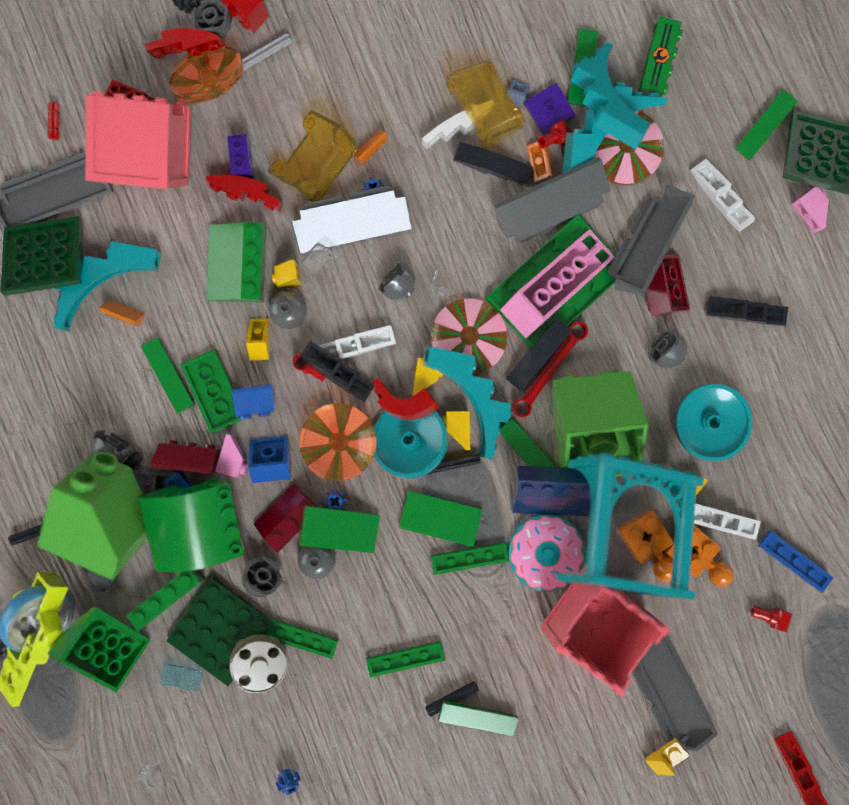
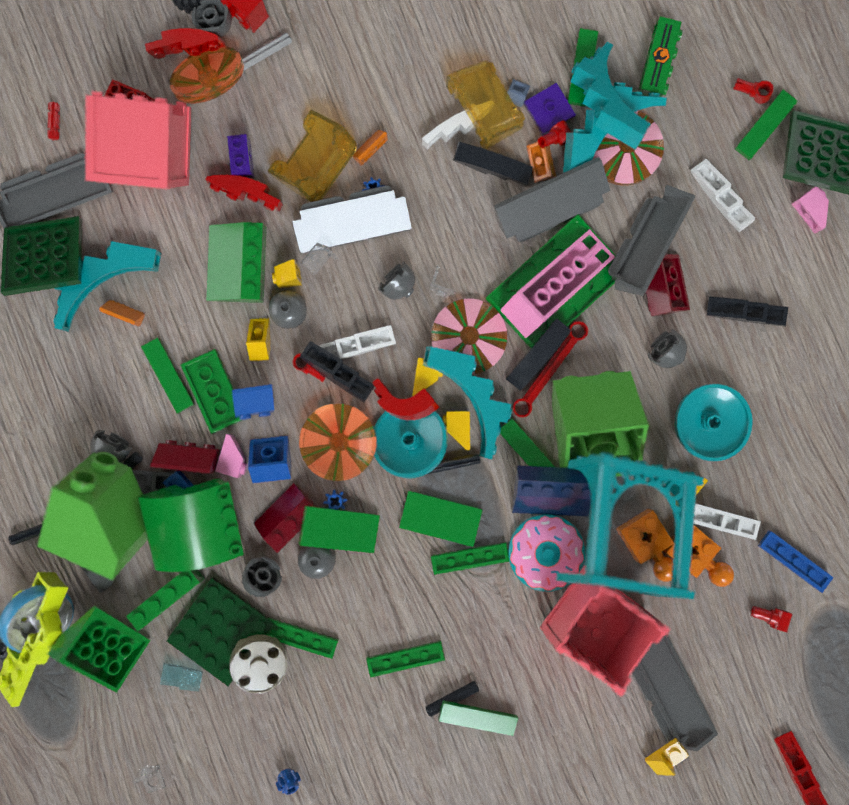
none -> red pin [733,78,774,104]

